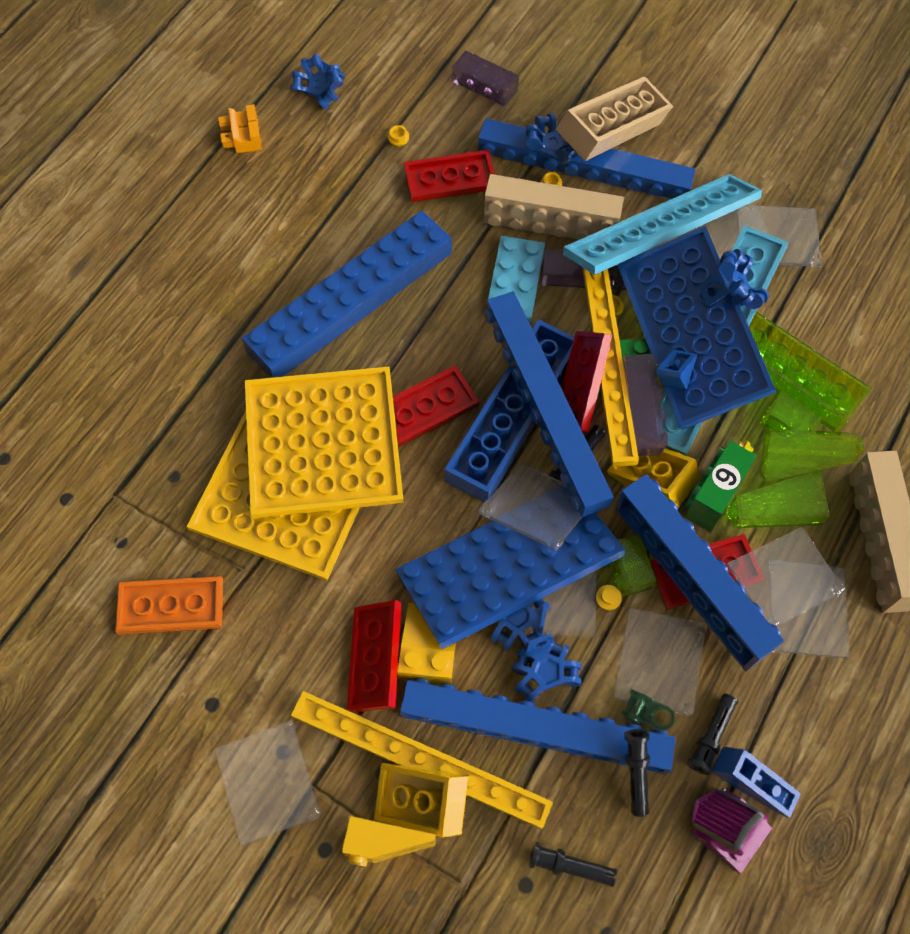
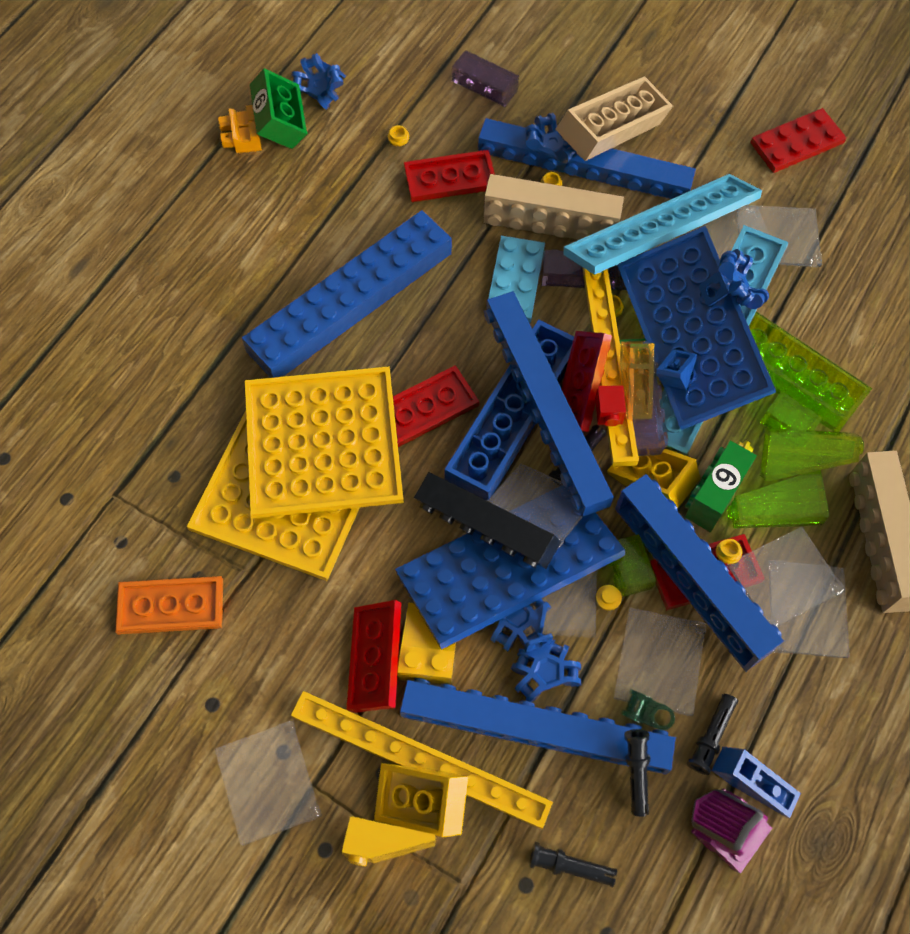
none -> green brick [250,68,307,149]
none -> black brick [414,472,561,569]
none -> red brick [595,385,626,427]
none -> clear yellow slope [620,341,655,420]
none -> yellow plate [716,539,742,564]
none -> red plate [750,108,847,173]

